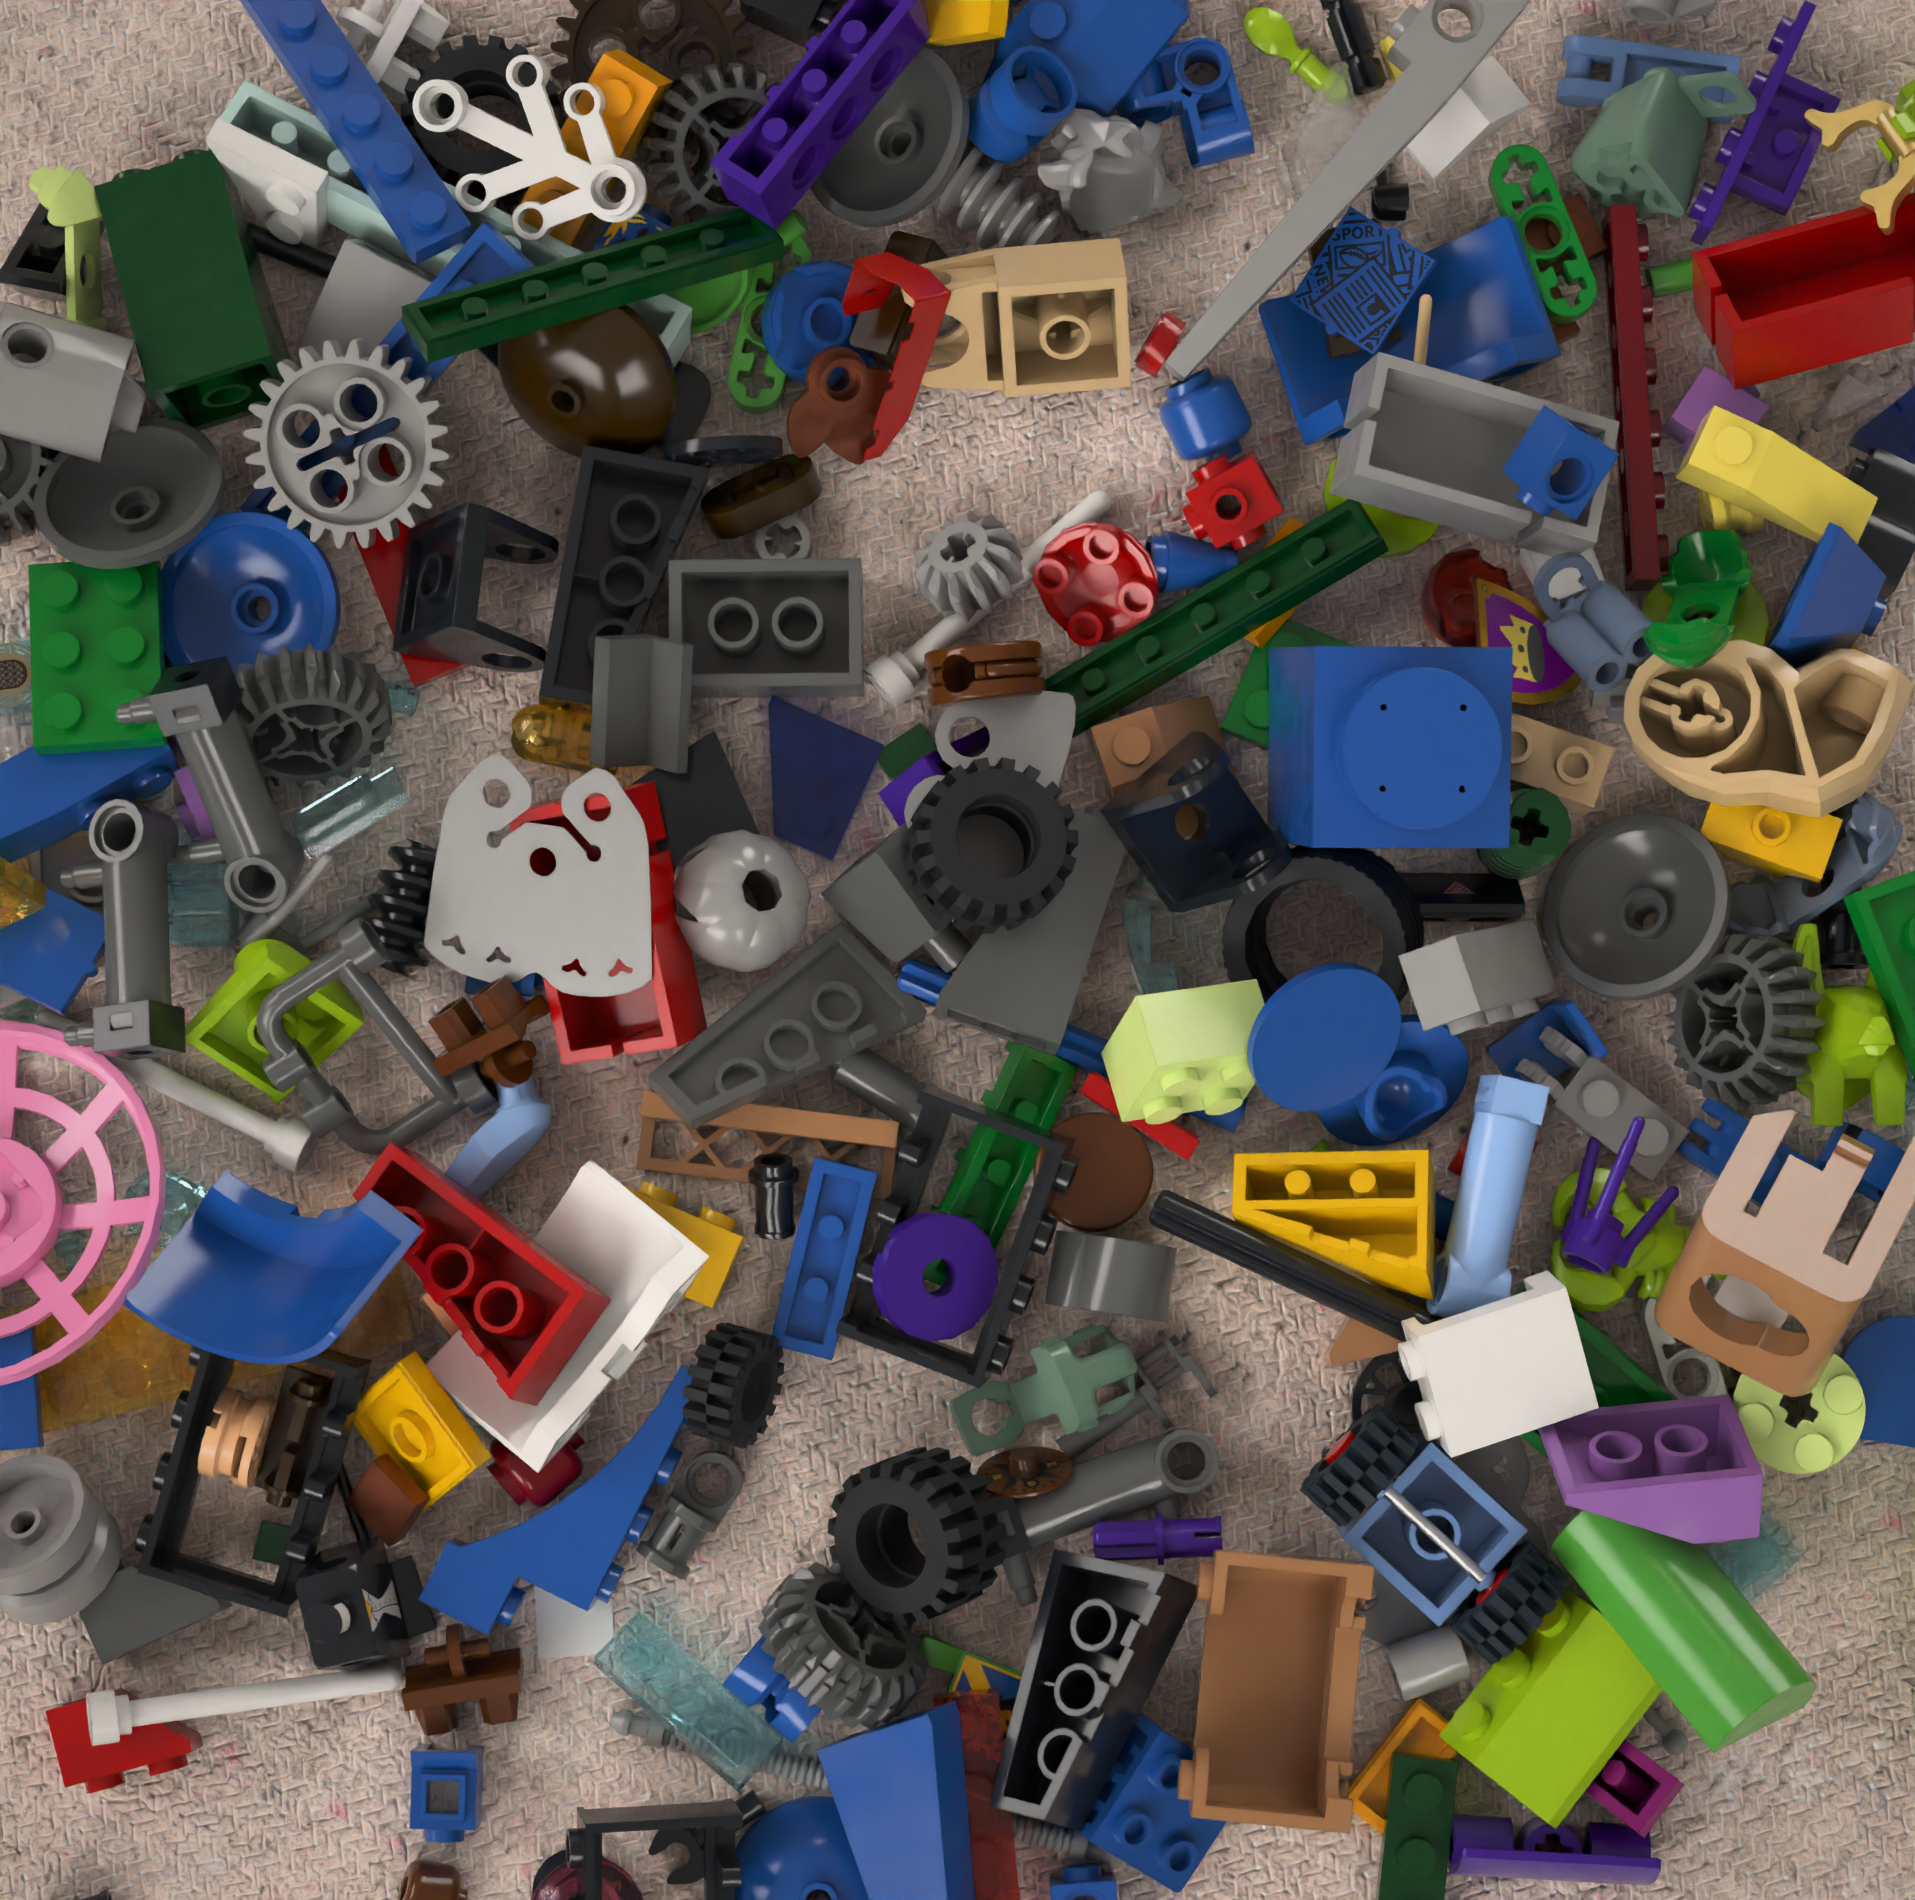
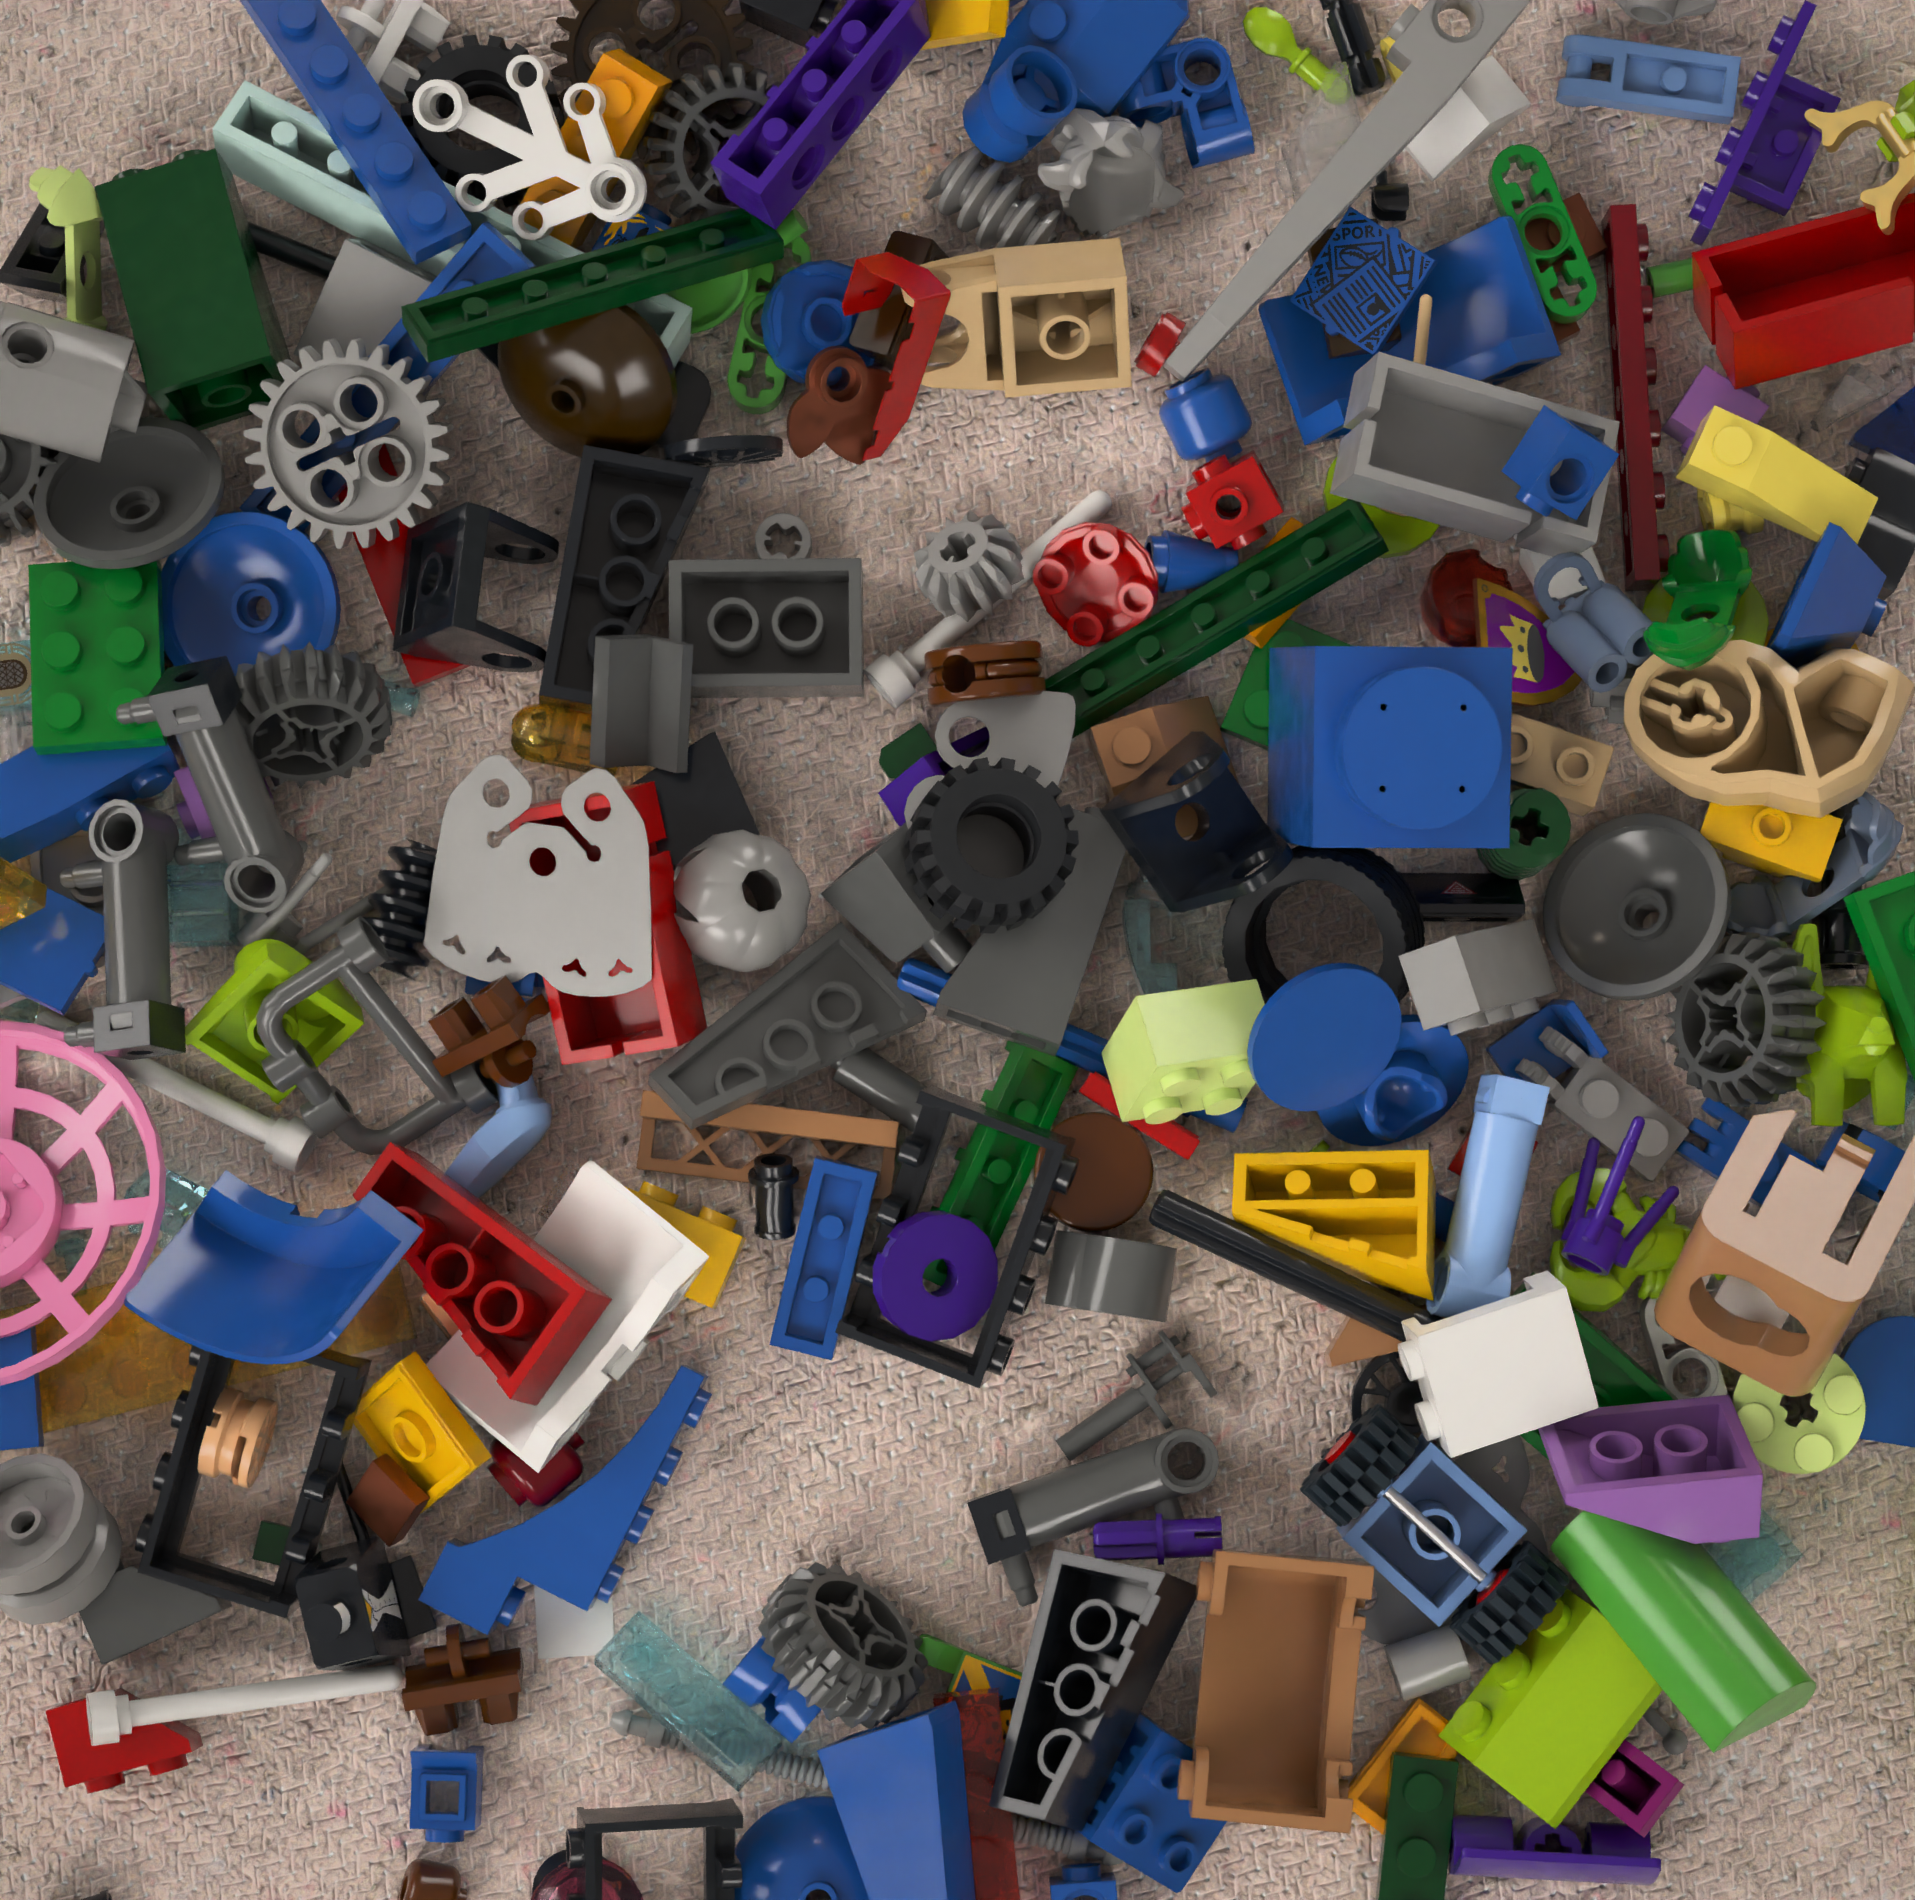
white wing [206,118,329,249] -> none
dark brown hinge [254,1365,334,1508] -> none
clear light blue piece [291,766,411,861] -> none
dark grey connector [636,1451,743,1580] -> none
black bar [648,1790,767,1884] -> none
black tyre [683,1322,784,1449] -> none
dark brown beam [701,454,822,539] -> none
clear blue wing [768,696,884,863] -> none
dark grey dish [810,46,969,228] -> none
black tyre [828,1447,1007,1625] -> none
sand green piece [950,1324,1138,1457] -> none
piece [977,1447,1073,1498] -> none
sand green piece [1571,67,1757,220] -> none

